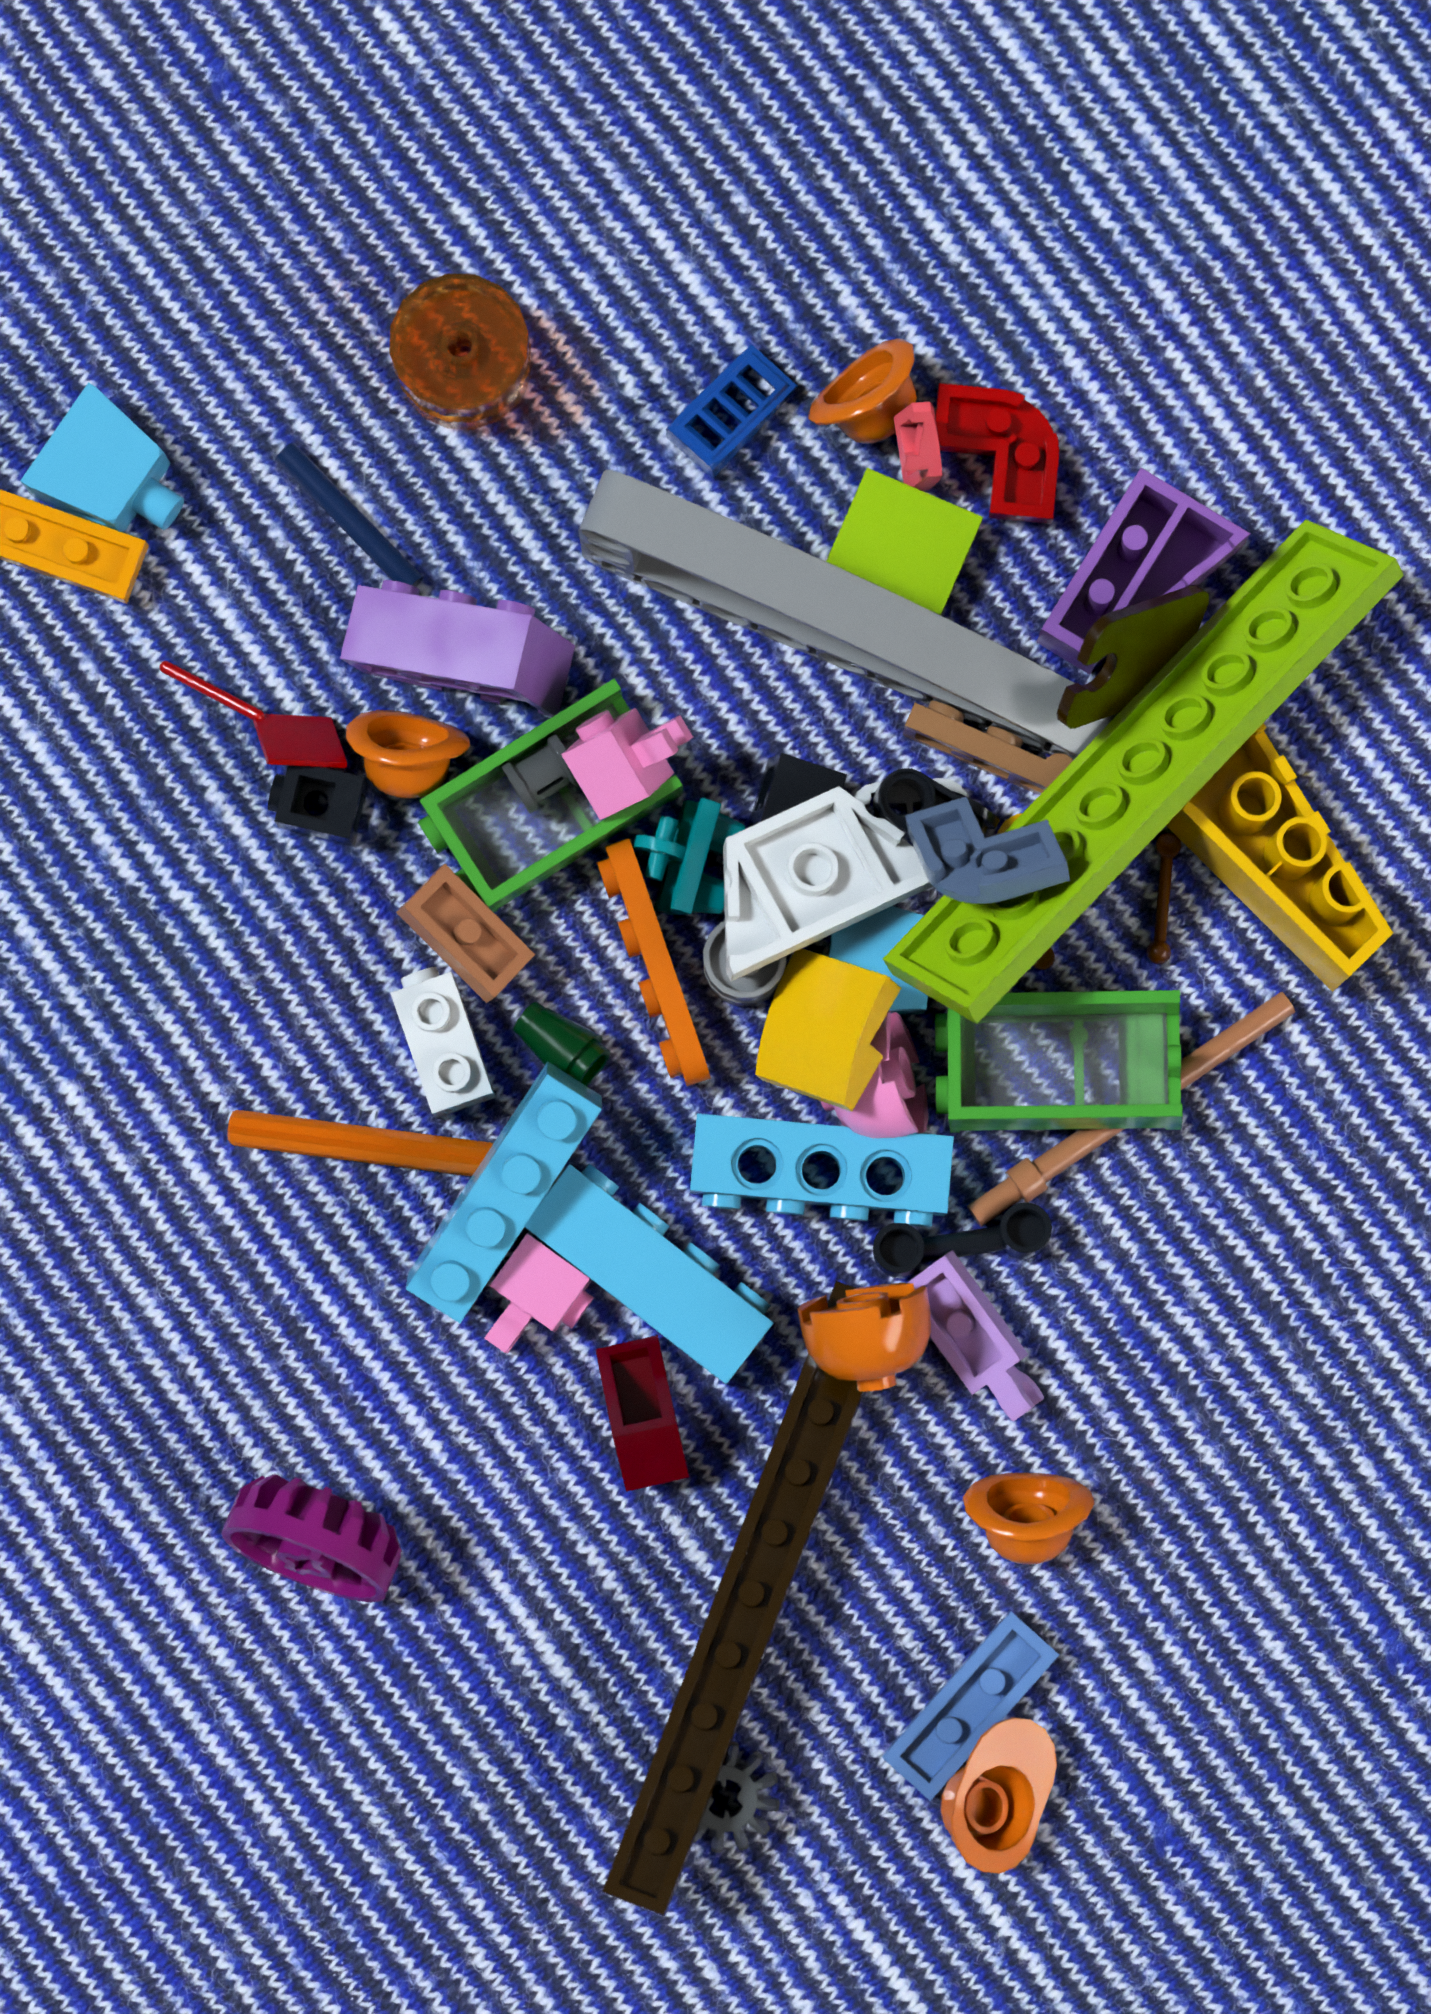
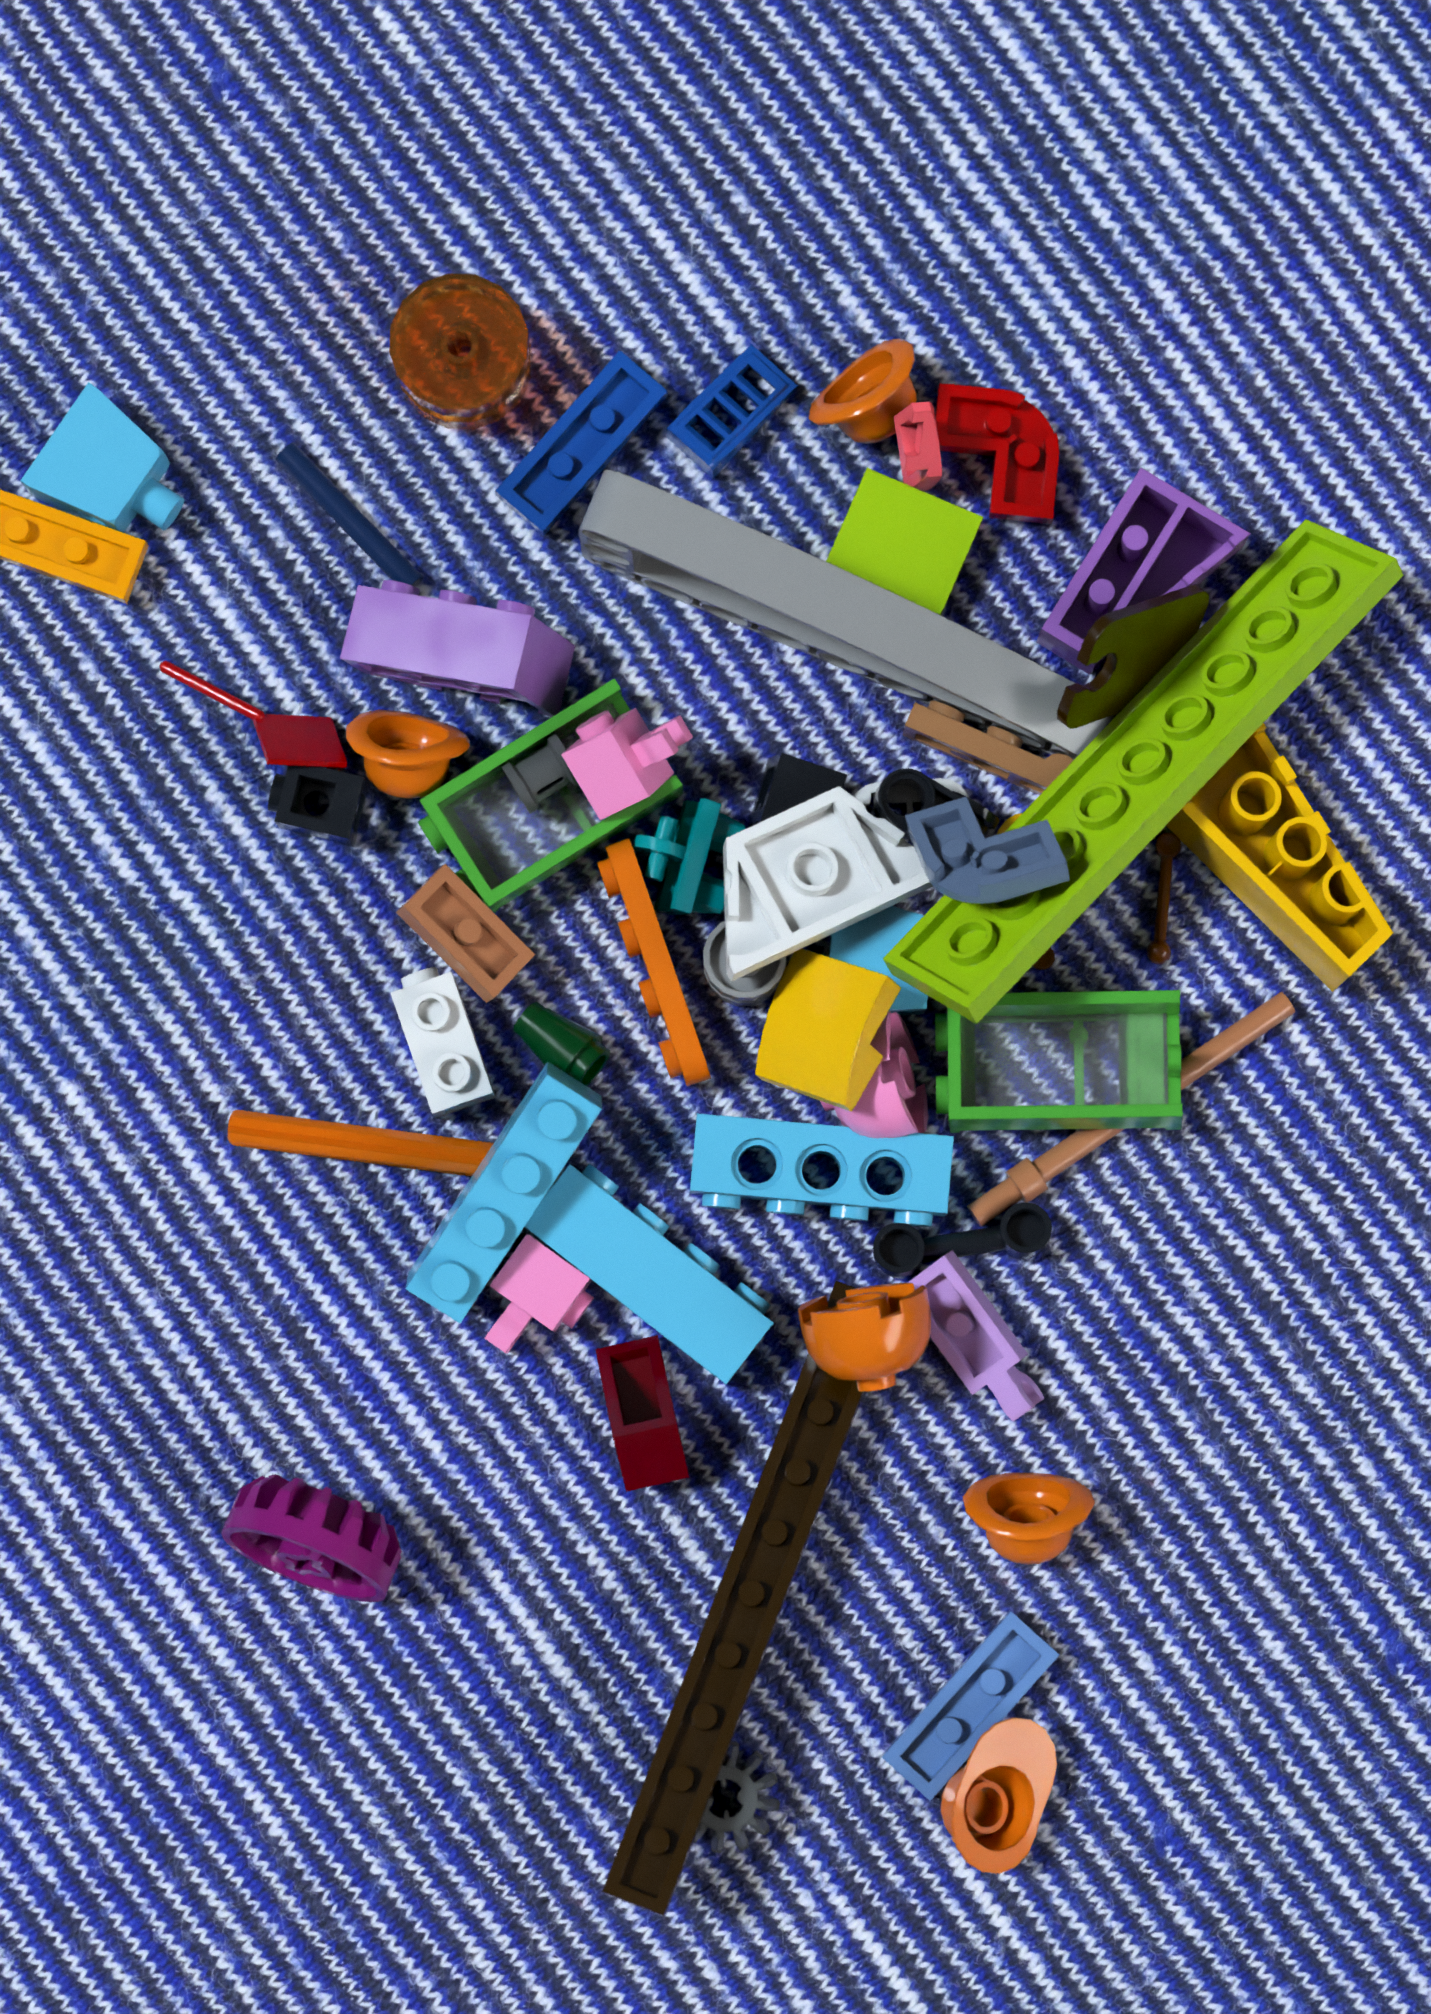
none -> blue plate [495,350,668,536]

